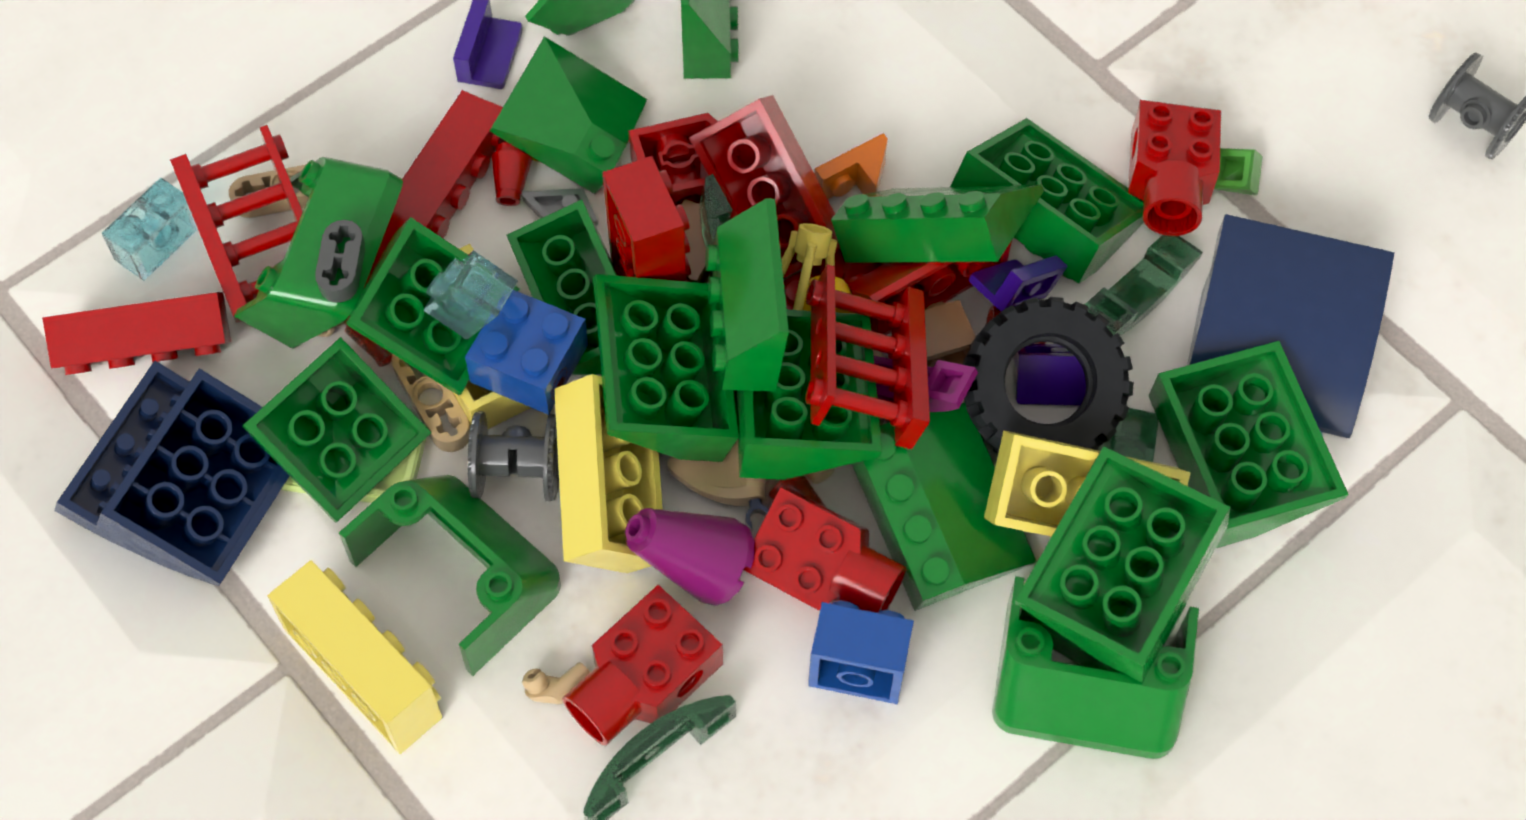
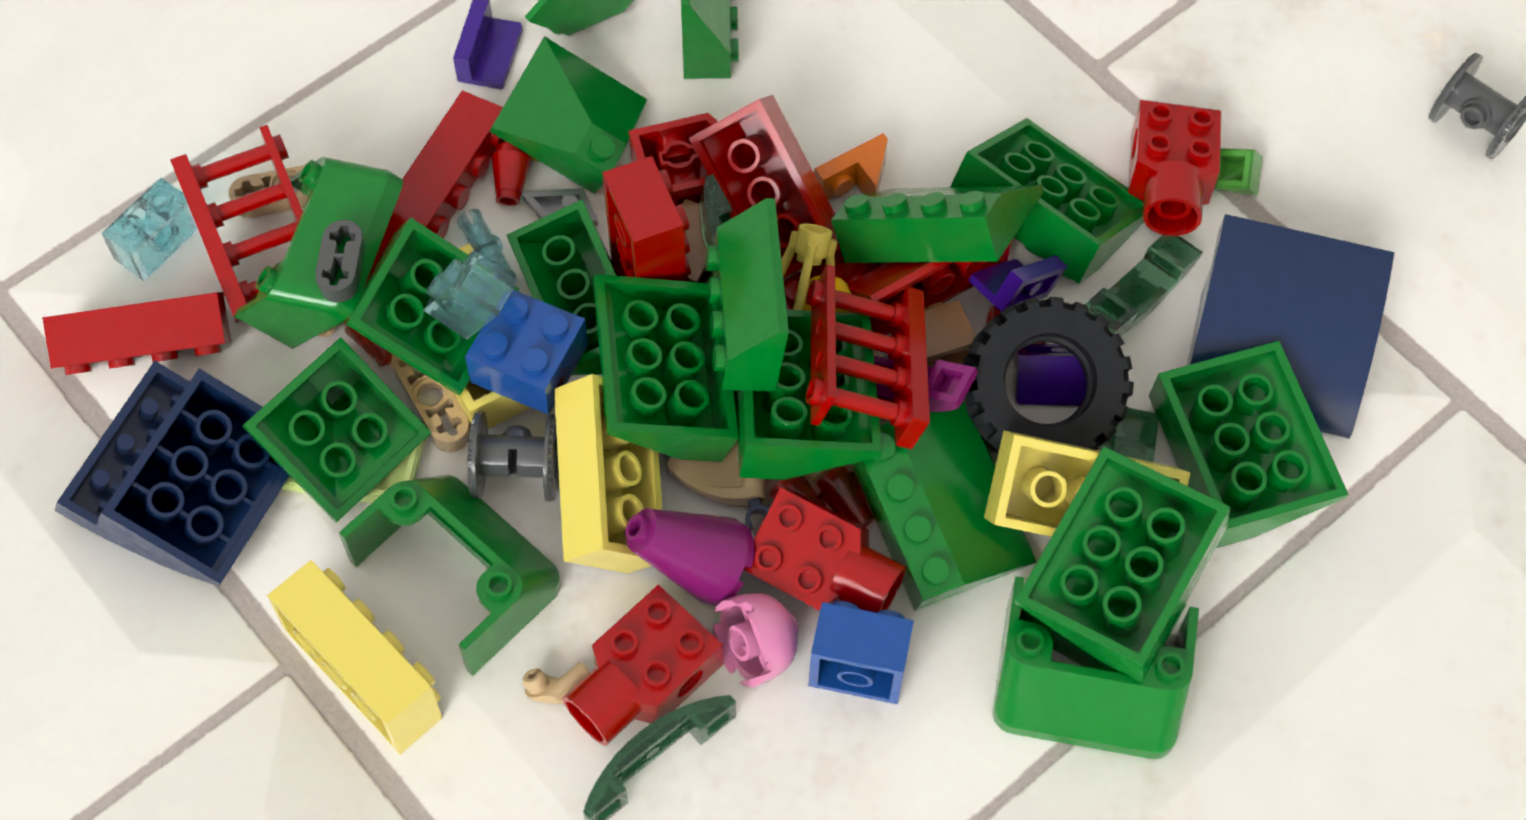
none -> clear light blue pin [457,209,516,283]
none -> bright pink cylinder [713,593,798,687]
none -> clear red cone [816,465,875,527]

